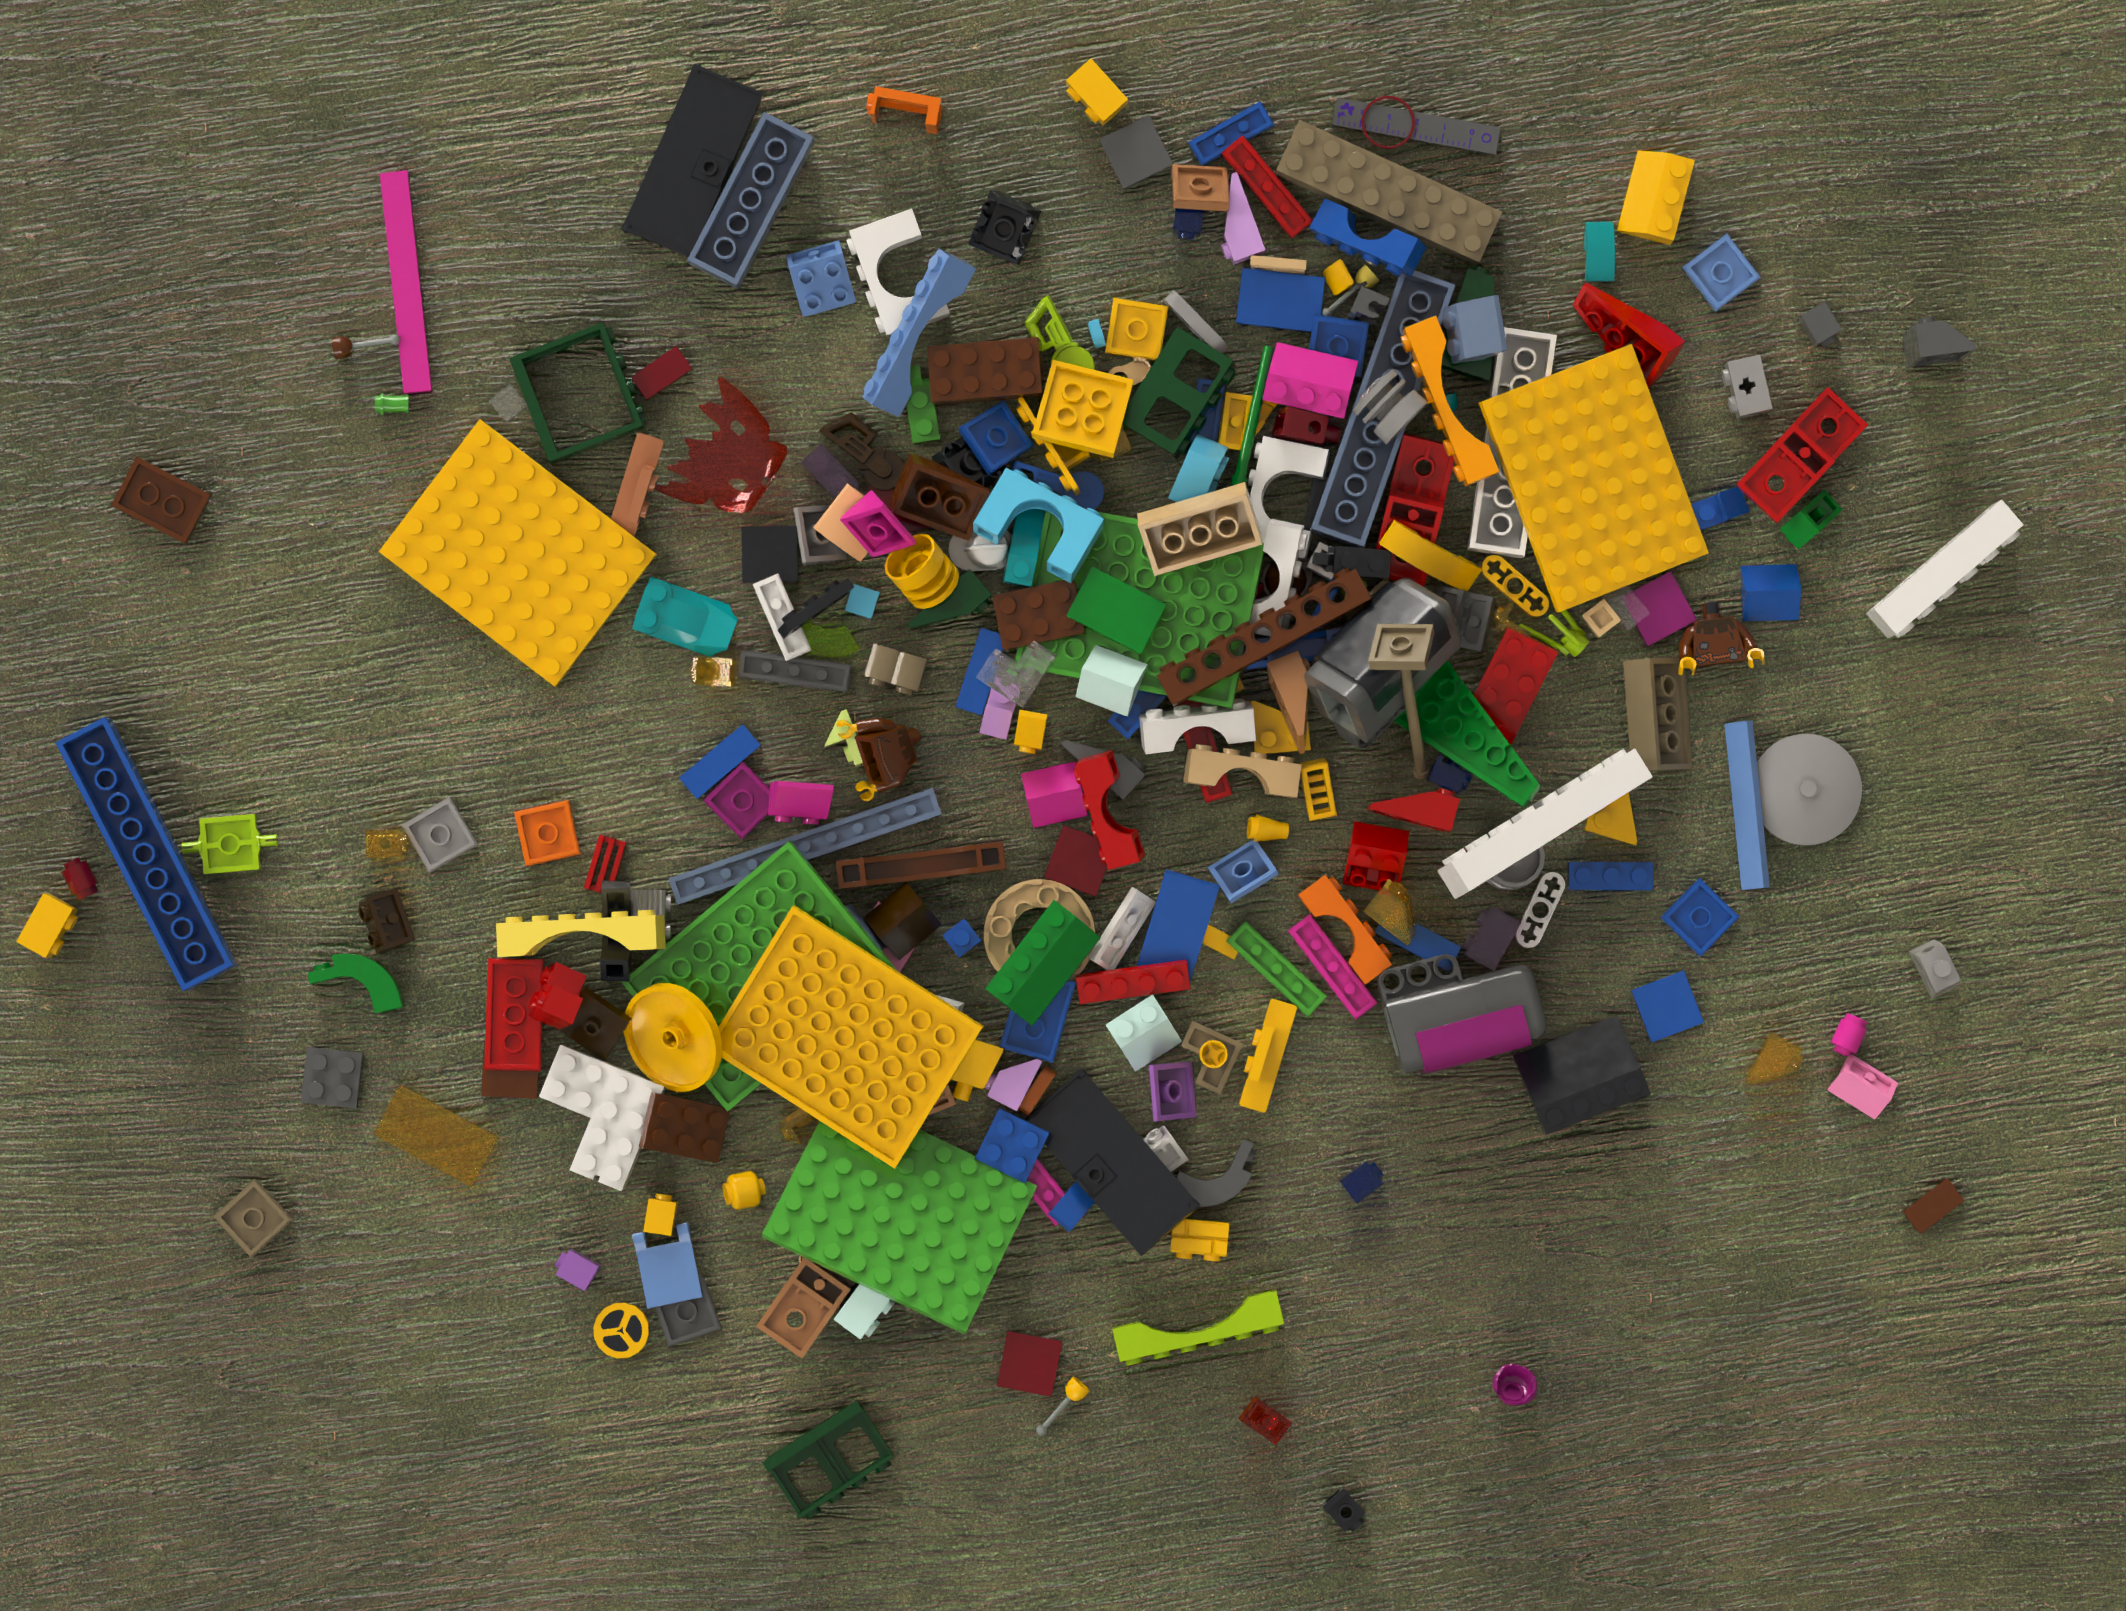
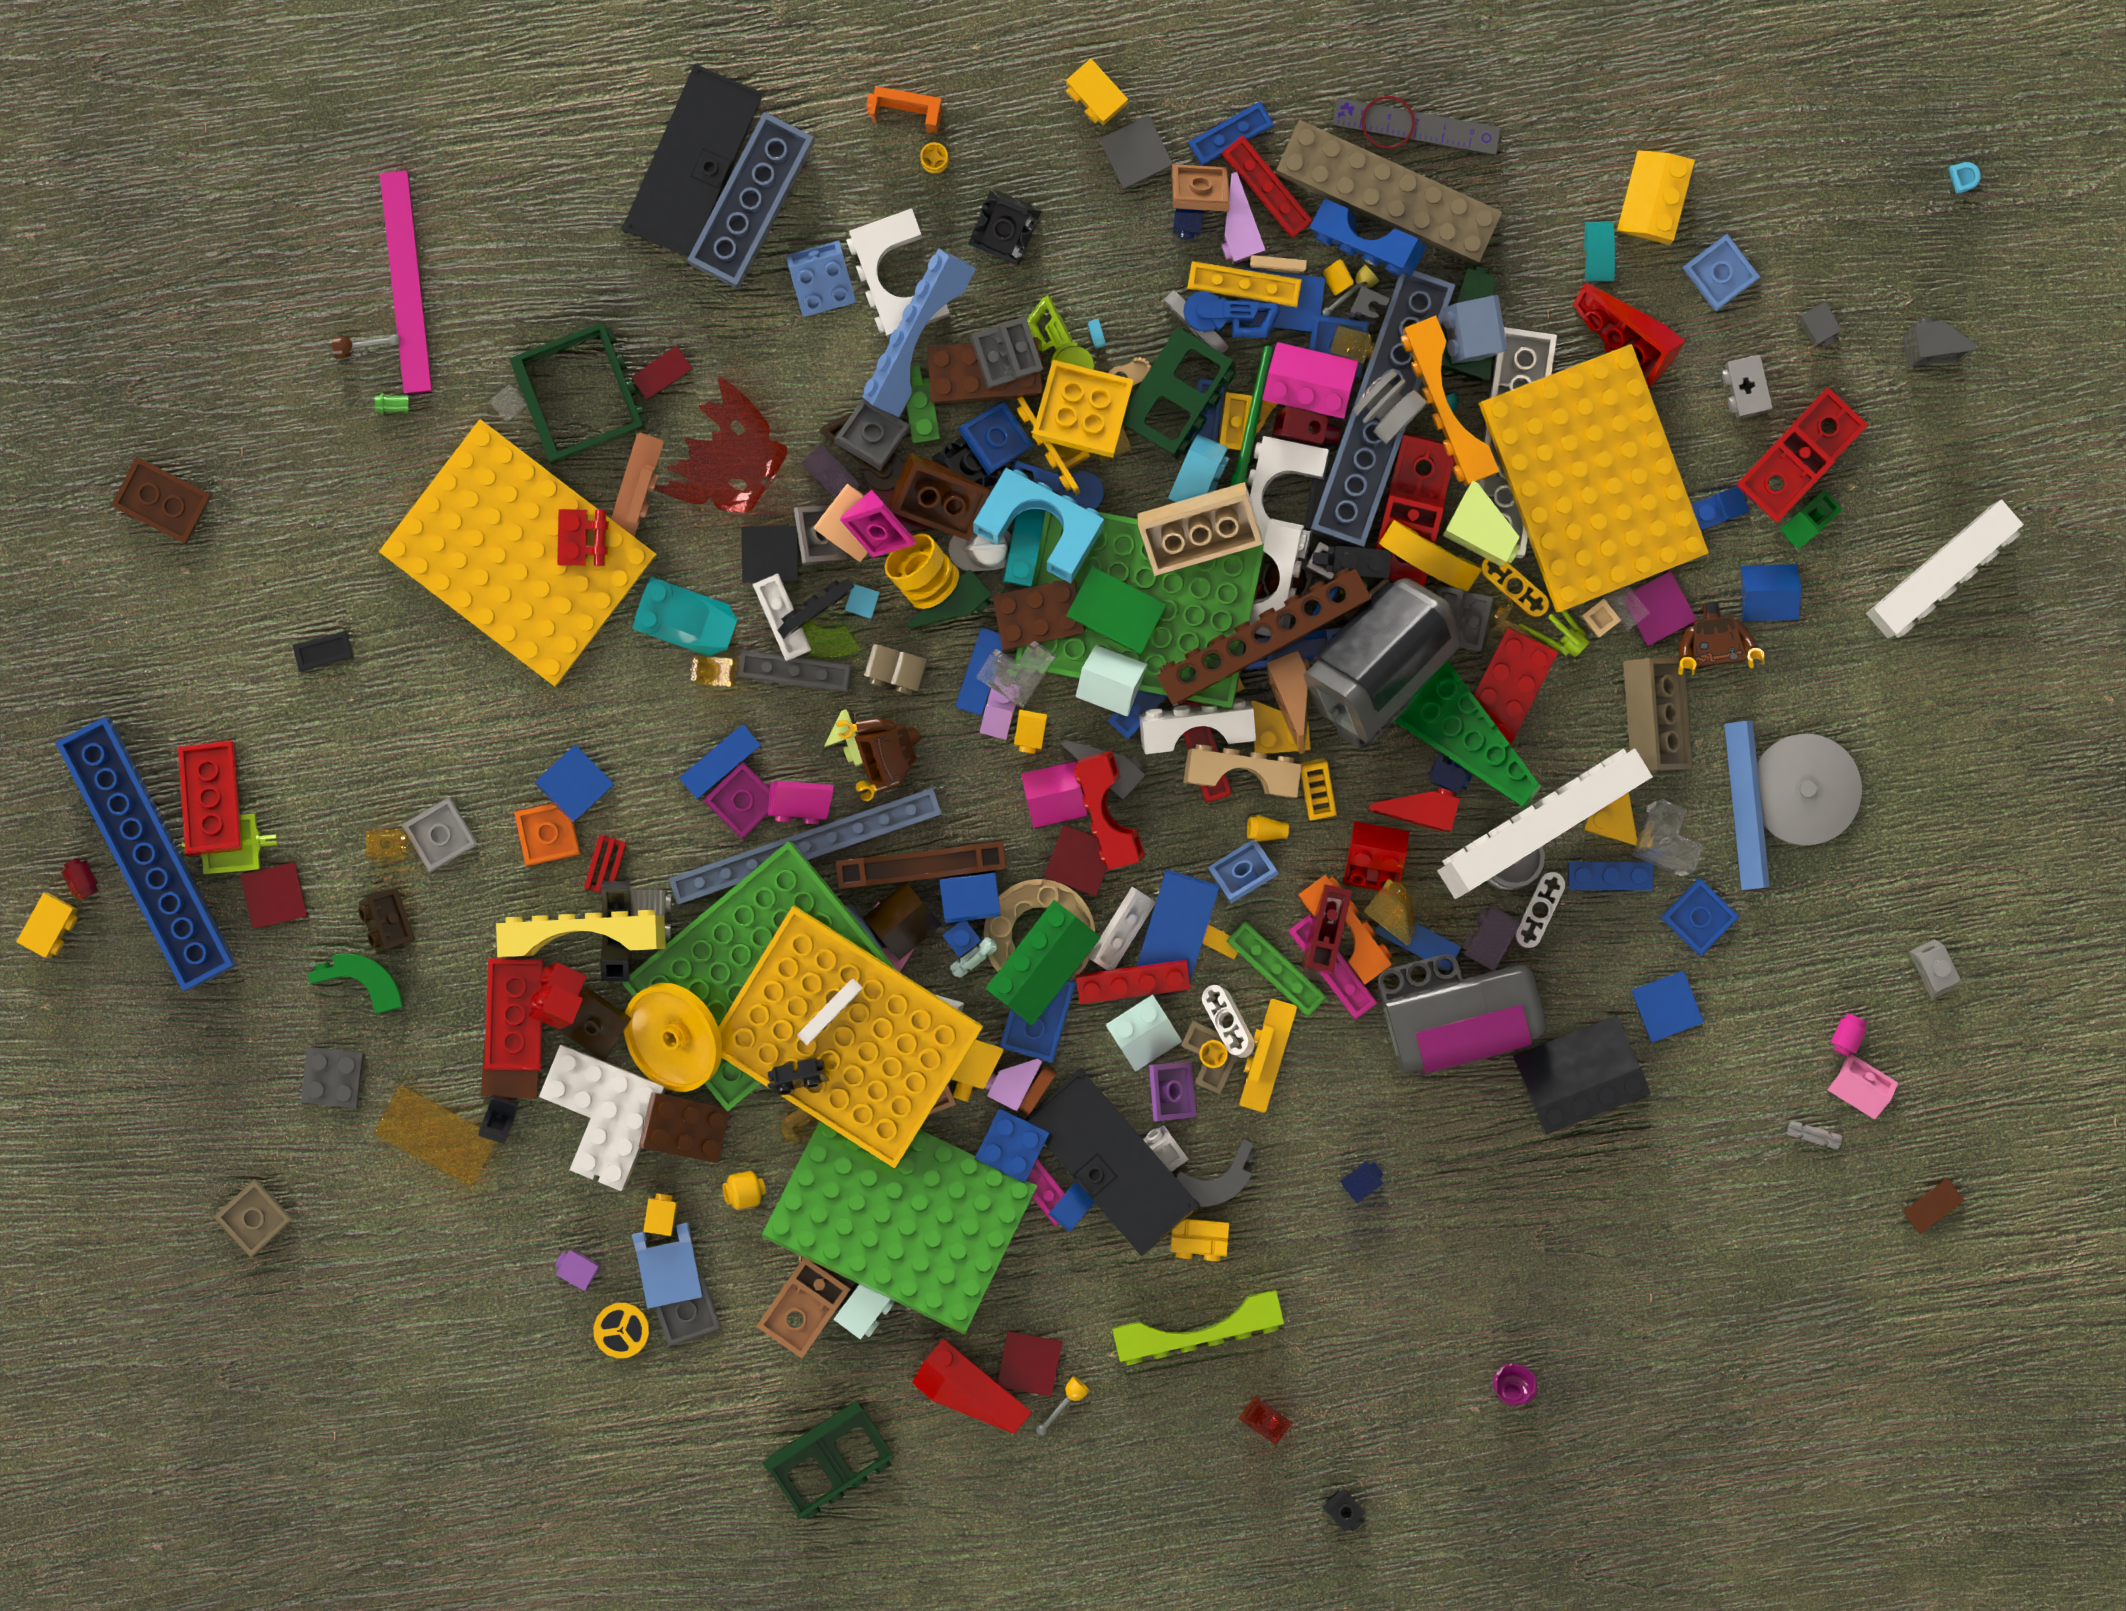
yellow tile [1105,298,1169,361] -> none
dark tan tile [1368,624,1434,779] -> none
clear yellow slope [1743,1032,1803,1085] -> none
none -> red tile [178,740,243,856]
none -> dark red tile [240,862,308,929]
none -> black tile [292,631,354,672]
none -> black bracket [478,1095,518,1144]
none -> blue tile [534,744,614,823]
none -> red plate [557,509,609,566]
none -> black hinge [767,1057,829,1095]
none -> white beam [797,978,863,1045]
none -> dark grey tile [834,398,911,471]
none -> red wedge [912,1339,1033,1434]
none -> yellow wheel [920,142,949,174]
none -> blue slope [939,871,1001,923]
none -> light aqua axle [950,937,997,978]
none -> dark grey slope [970,316,1043,389]
none -> blue piece [1183,291,1280,338]
none -> yellow tile [1187,261,1302,308]
none -> white beam [1202,985,1254,1058]
none -> dark red slope [1301,884,1352,974]
none -> clear yellow bracket [1330,325,1375,364]
none -> yellowish green slope [1443,481,1521,567]
none -> clear brick [1632,799,1703,876]
none -> light grey axle [1787,1121,1842,1149]
none -> medium azure tile [1948,162,1981,195]

